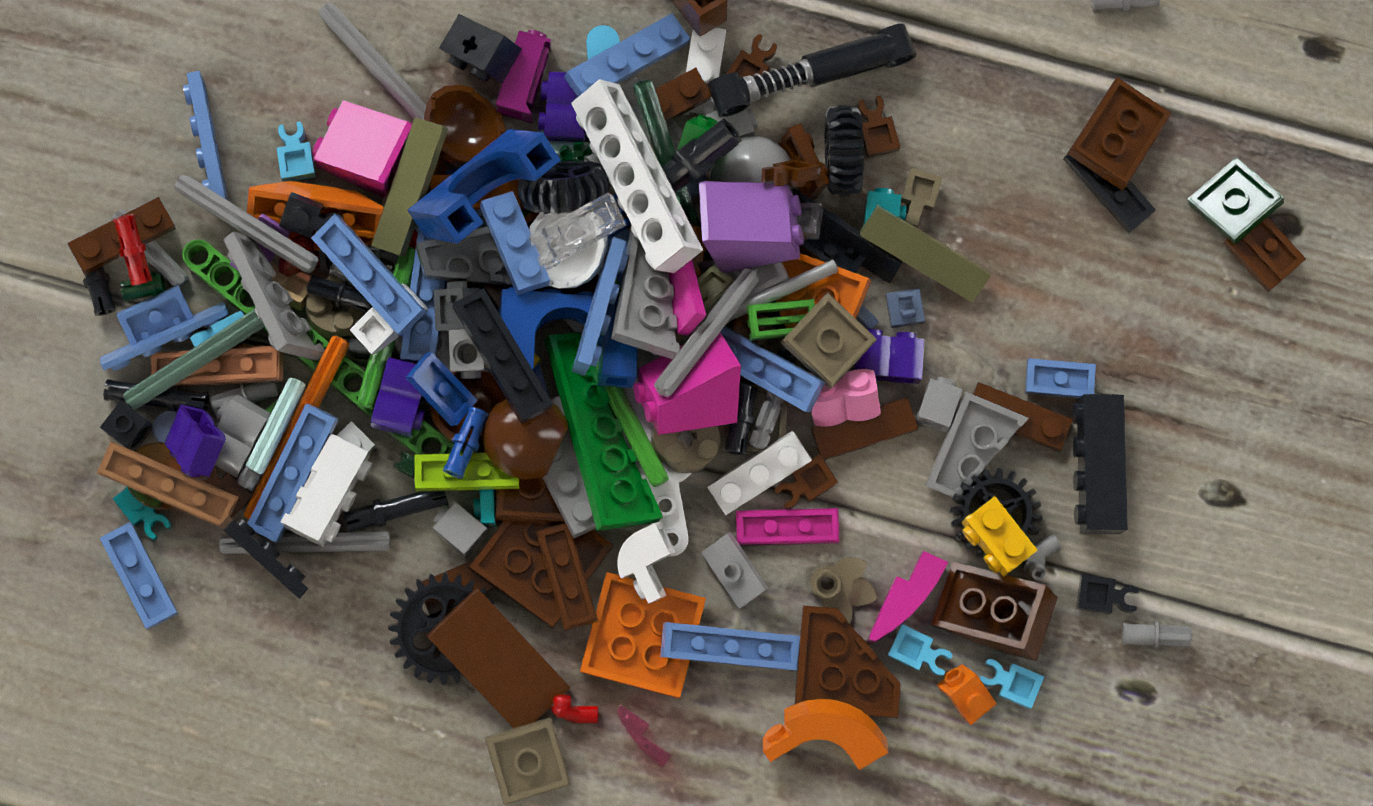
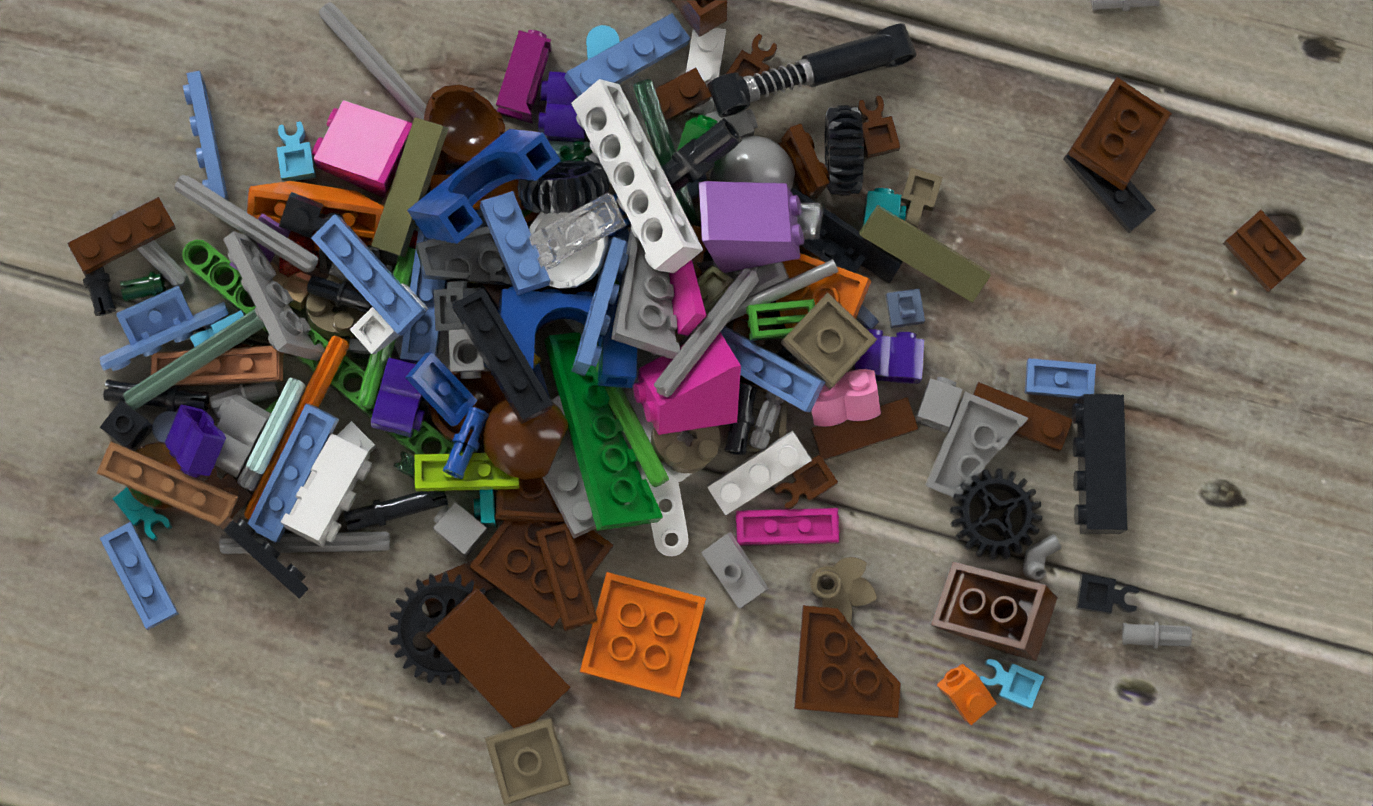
red pin [113,214,152,285] -> none
black brick [439,14,522,83] -> none
red arm [551,694,598,723] -> none
clear pink slope [617,705,671,768] -> none
white brick [618,522,676,604] -> none
medium blue plate [660,622,800,671] -> none
reddish brown plate [761,159,821,187] -> none
orange arch [763,699,889,770] -> none
dark pink slope [866,551,948,645] -> none
medium azure plate [887,624,953,676] -> none
yellow bracket [961,496,1038,576] -> none
tile [1188,157,1284,245] -> none

